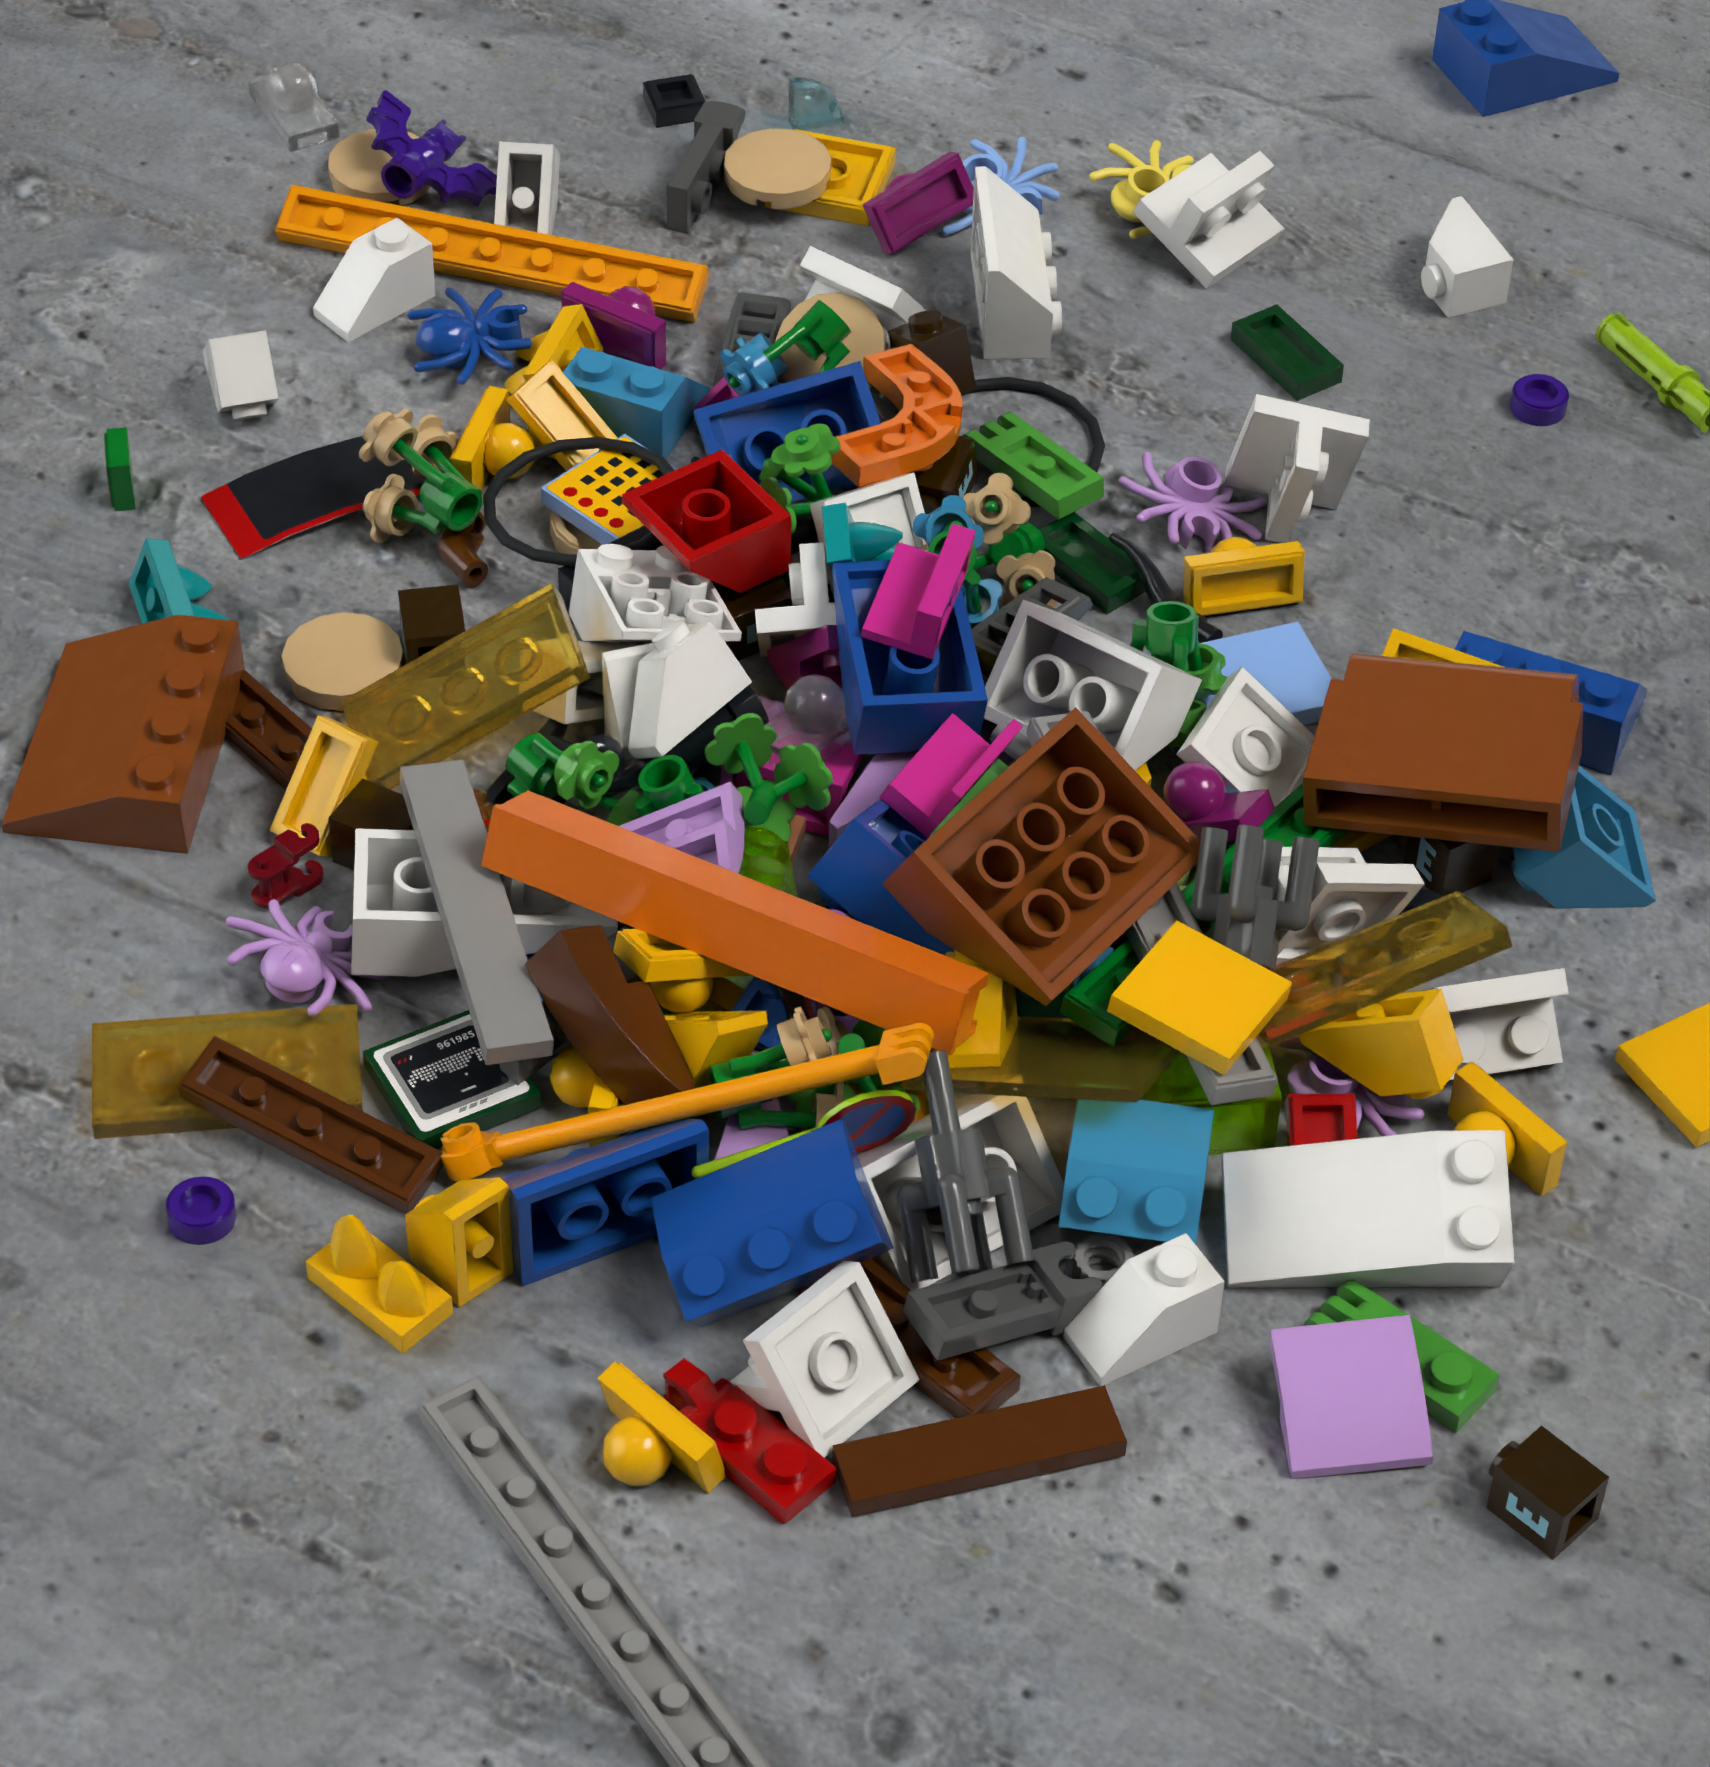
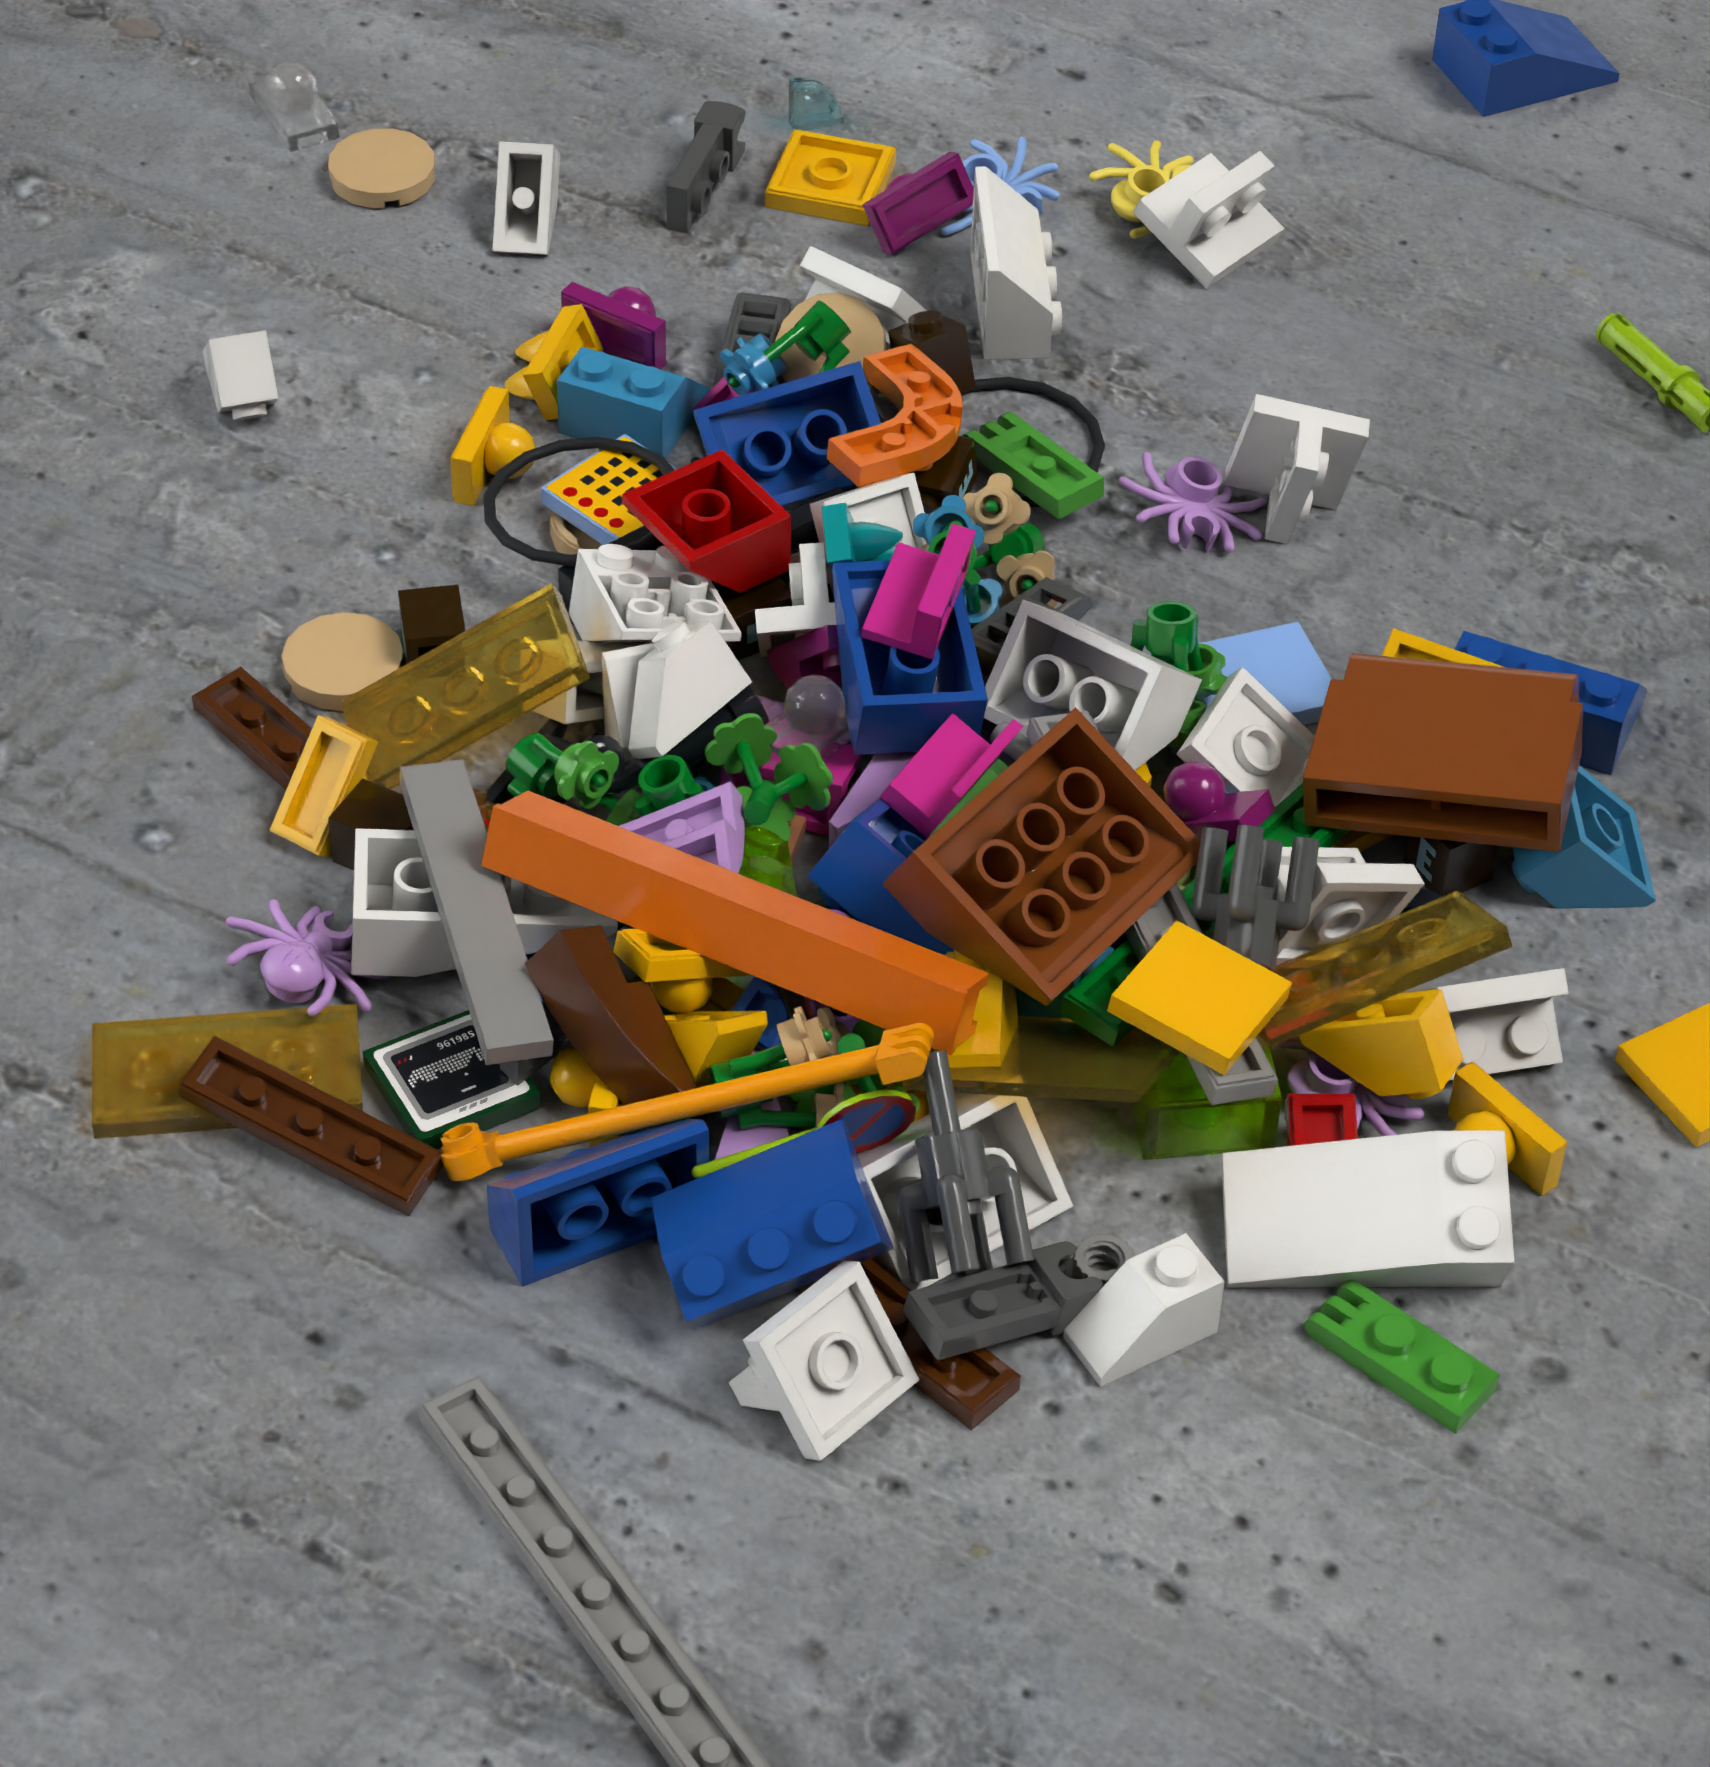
dark orange slope [2,615,245,854] -> none
green tile [104,427,136,511] -> none
teal tile [128,538,230,624] -> none
dark purple tile [166,1176,237,1245] -> none
black sticker [201,436,427,559] -> none
dark red piece [247,823,324,908] -> none
light orange tile [275,184,710,323] -> none
yellow tile [306,1214,453,1354] -> none
white slope [313,218,435,343] -> none
plant [359,408,482,543] -> none
dark purple animal [366,90,497,206] -> none
yellow slope [405,1177,514,1308] -> none
blue animal [407,288,533,385] -> none
reddish brown arm [438,512,488,587] -> none
yellow tile [506,360,617,471] -> none
yellow tile [597,1361,726,1494] -> none
black tile [643,74,706,128] -> none
red hinge [663,1358,837,1524] -> none
tan tile [724,128,831,210] -> none
bright green plant [759,424,841,535] -> none
reddish brown tile [832,1385,1127,1517] -> none
dark green tile [1039,512,1146,614] -> none
dark azure slope [1058,1091,1214,1245] -> none
black animal [1109,533,1223,643] -> none
yellow tile [1183,537,1305,616] -> none
dark green tile [1230,304,1344,401] -> none
lavender slope [1269,1315,1433,1479] -> none
white slope [1421,196,1514,318] -> none
dark brown brick [1486,1425,1609,1560] -> none
dark purple tile [1510,374,1569,426] -> none

